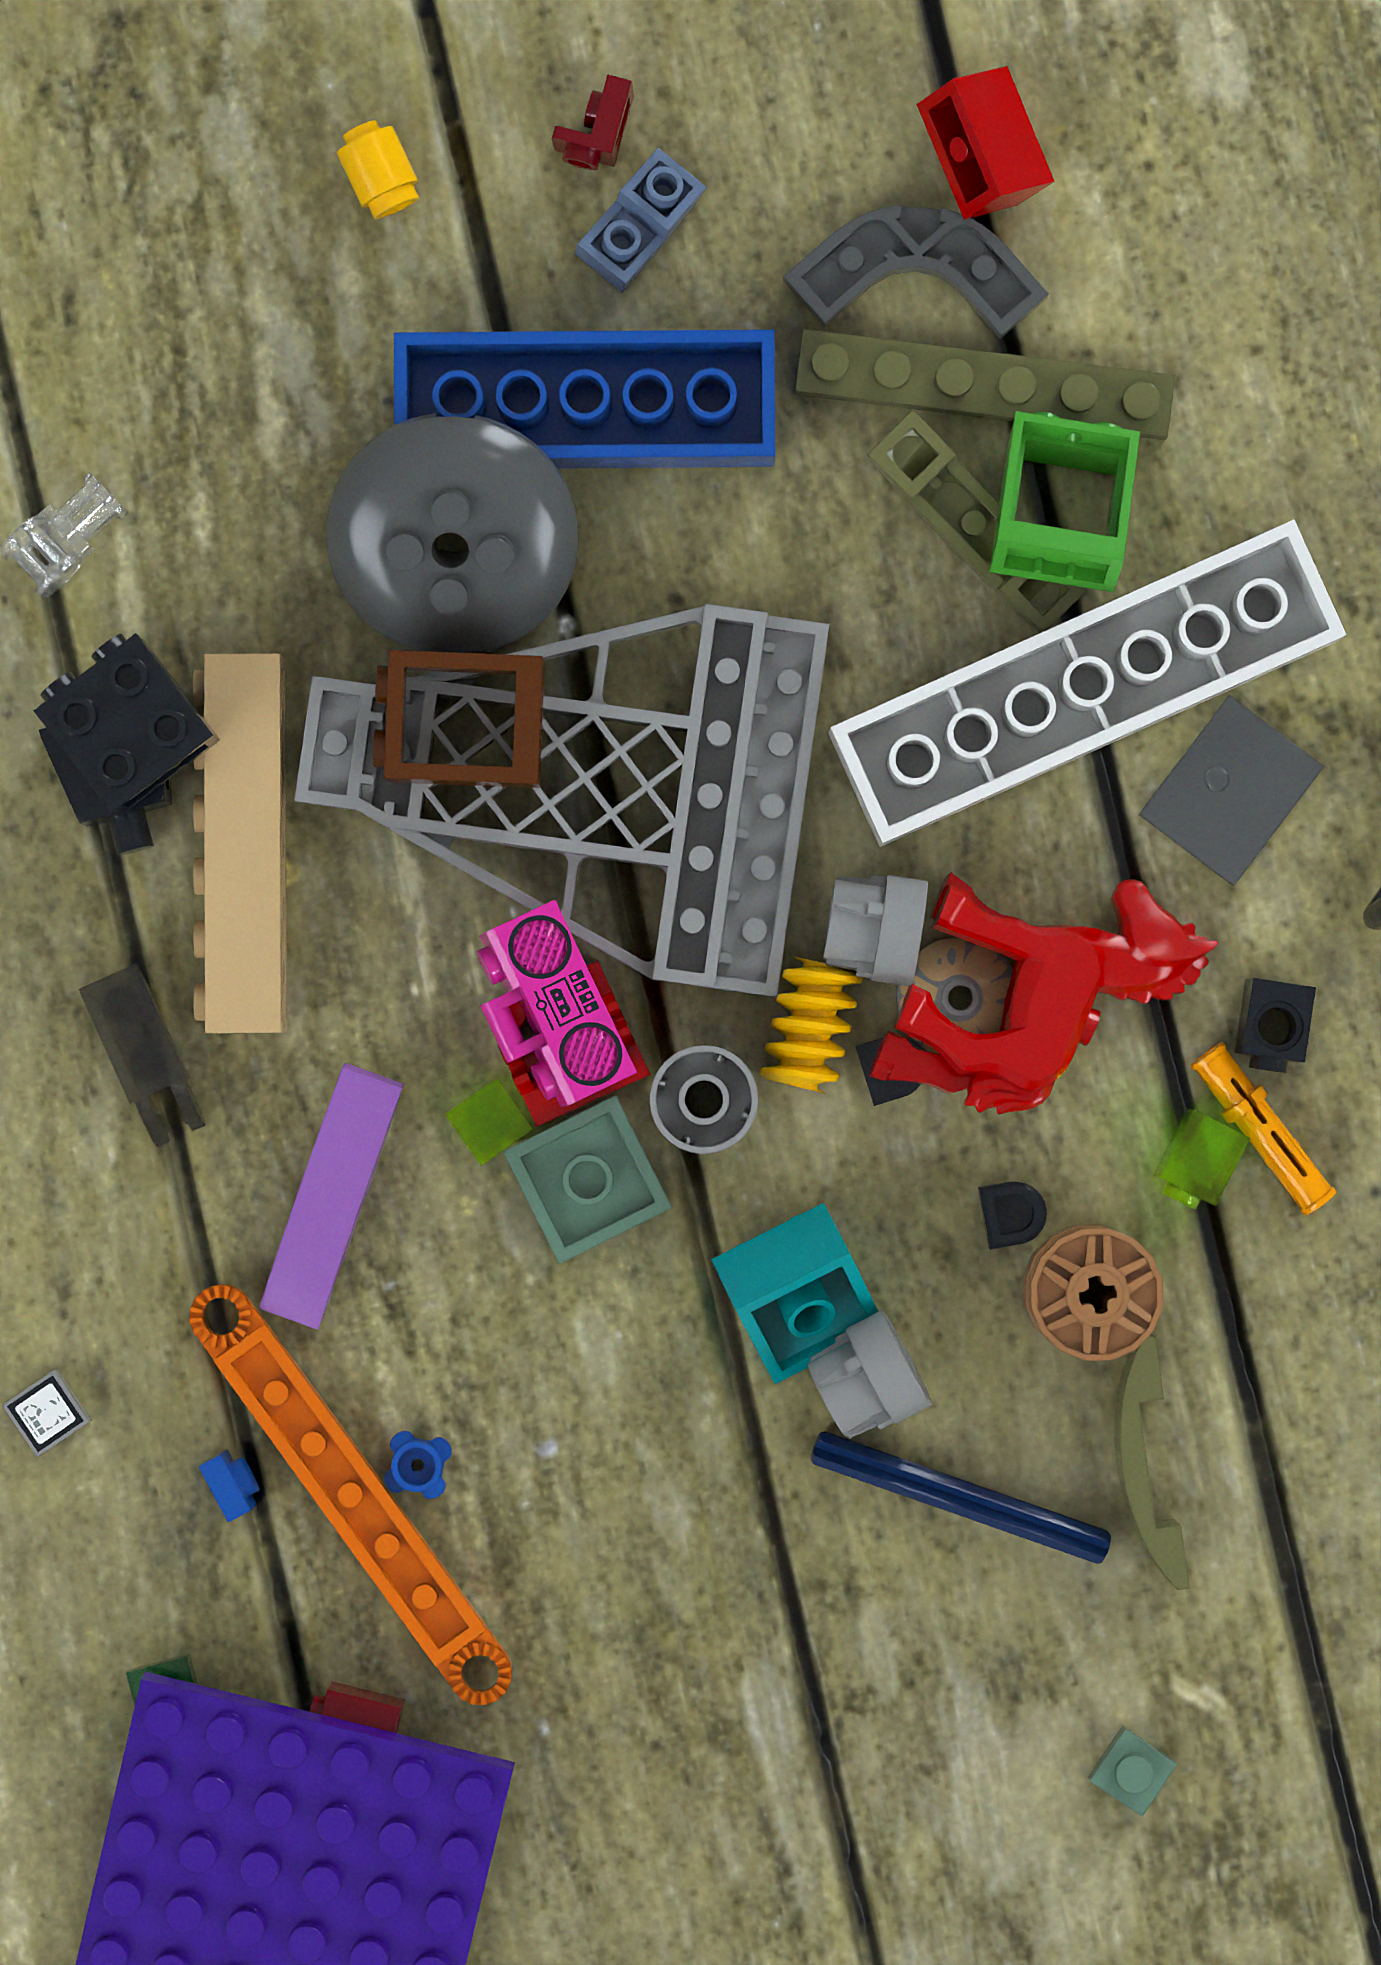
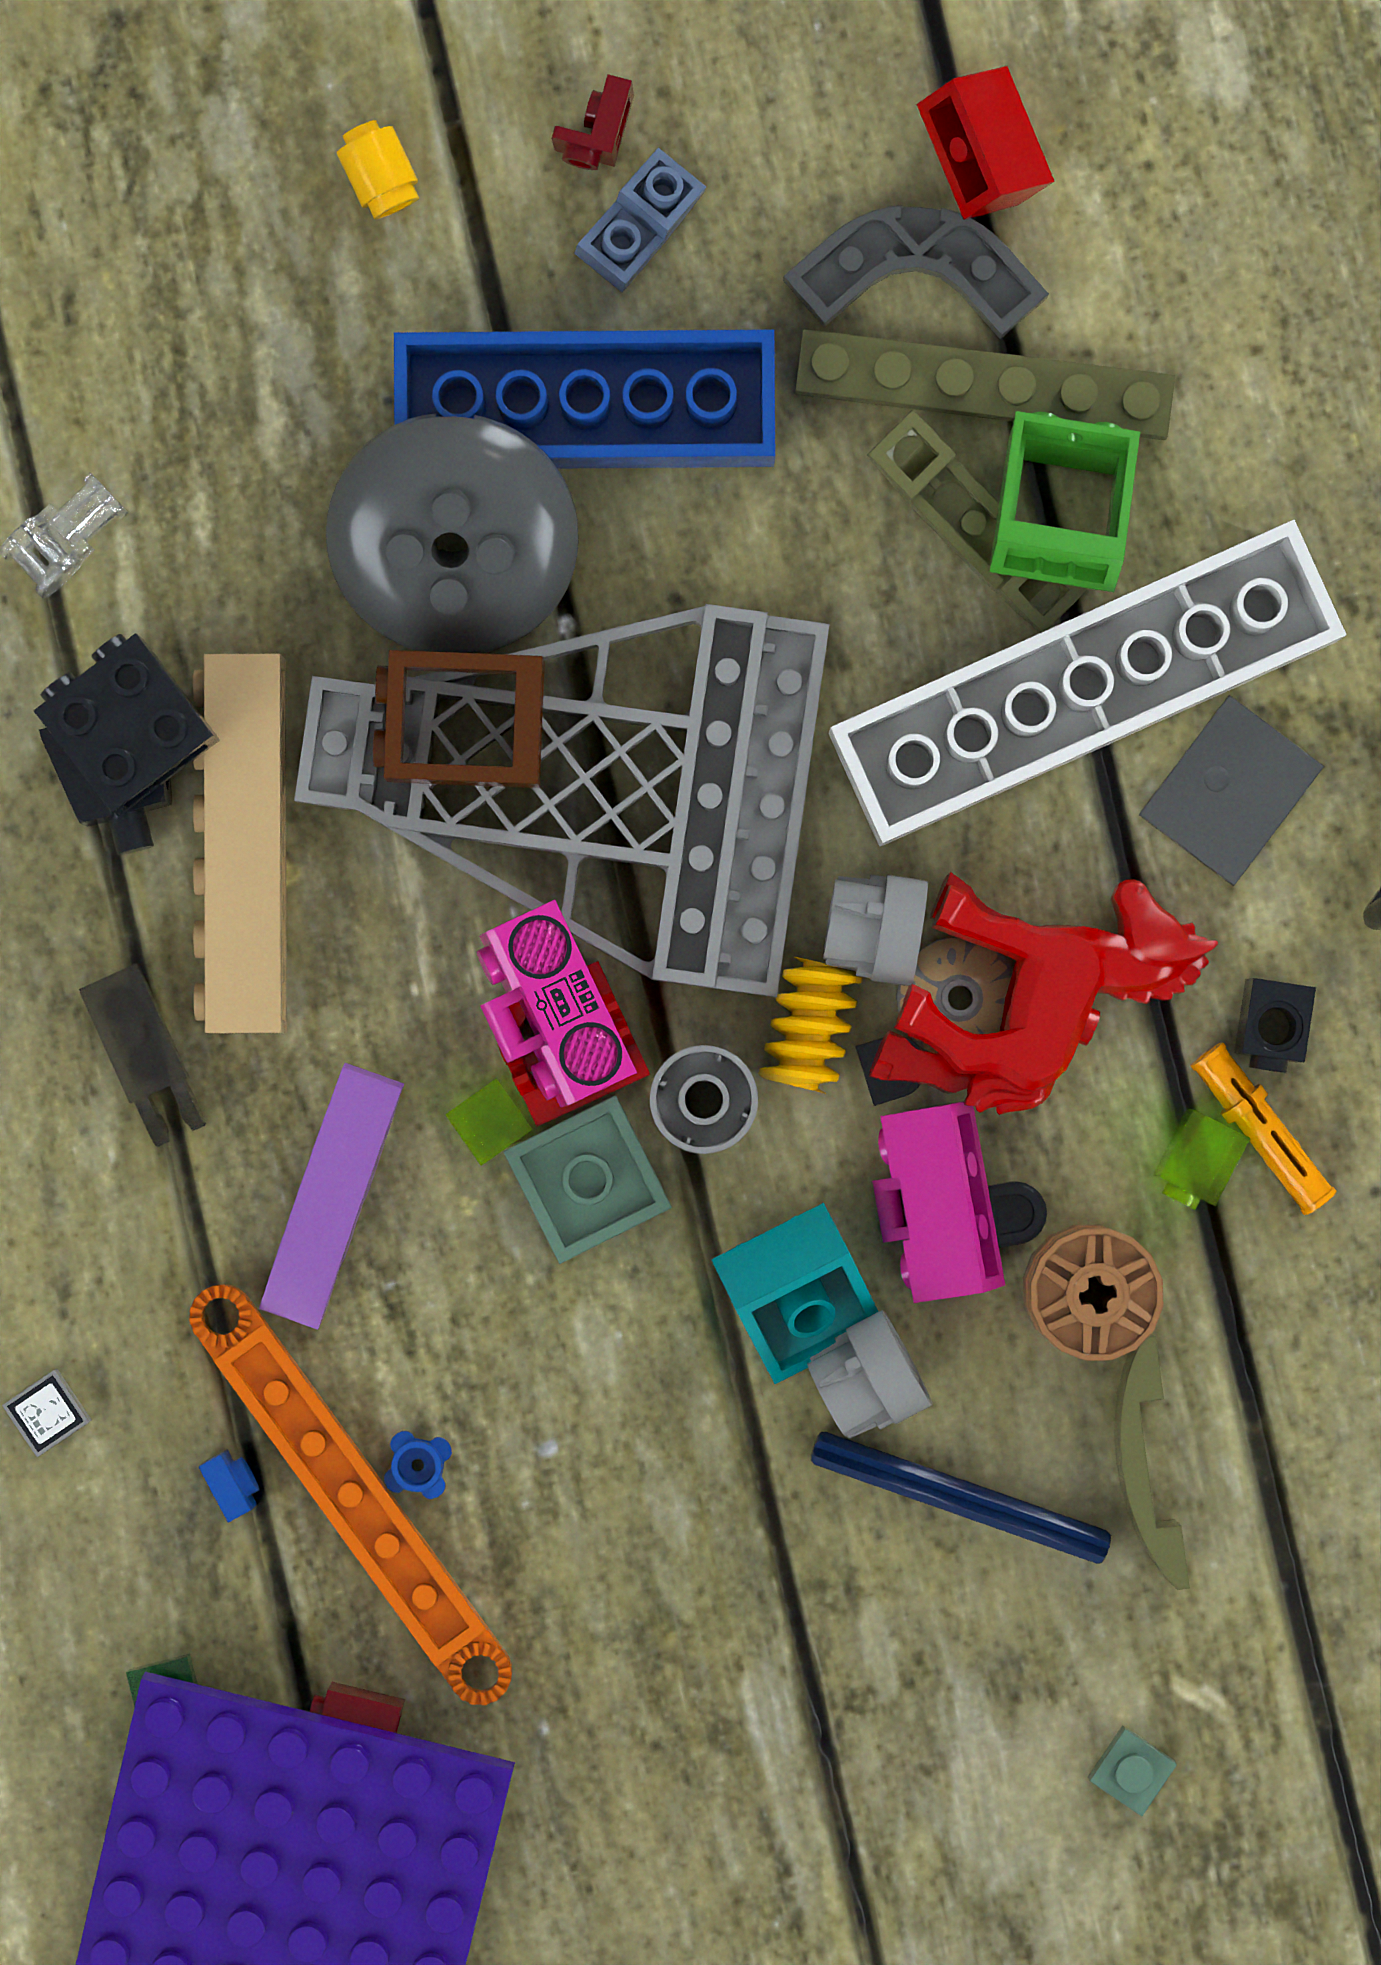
none -> dark pink piece [872,1101,1005,1303]

